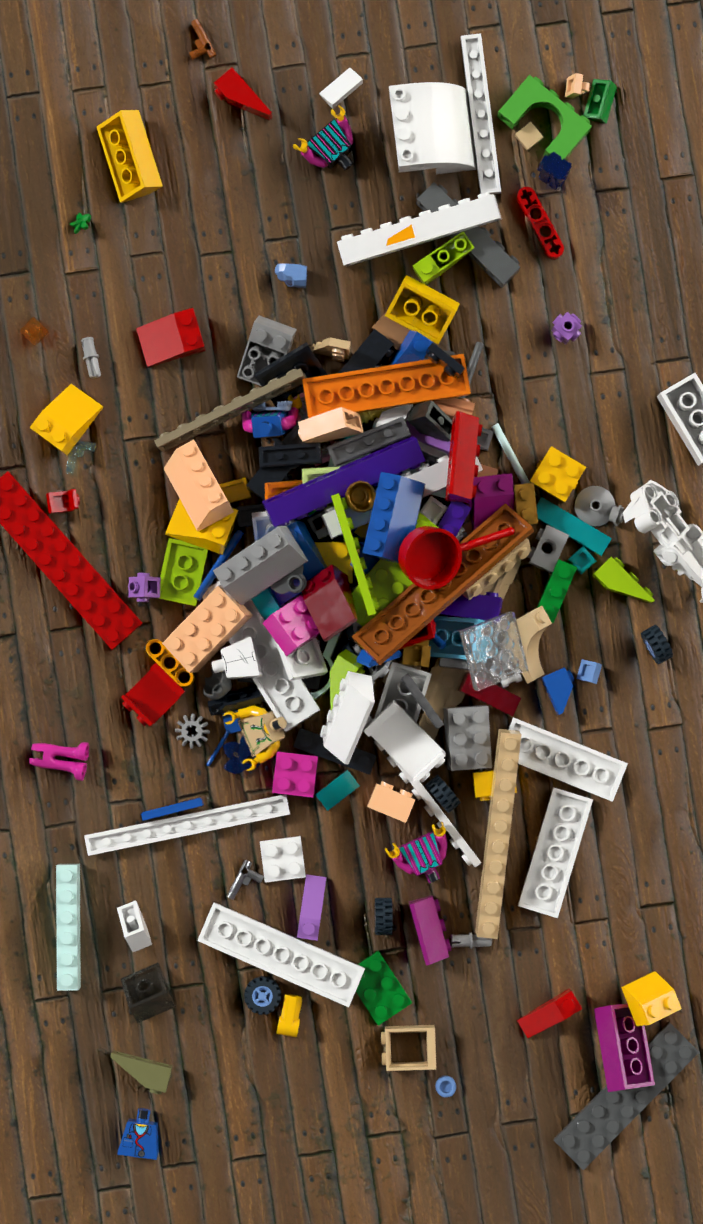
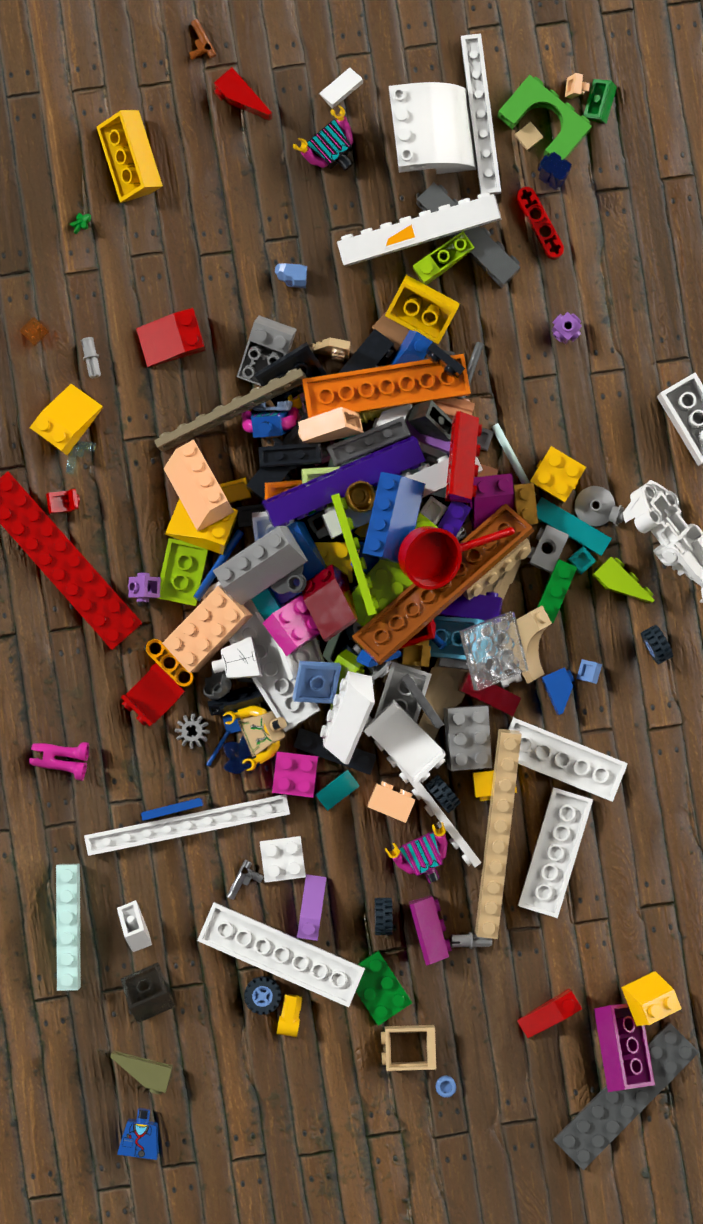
none -> medium blue plate [292,661,341,704]

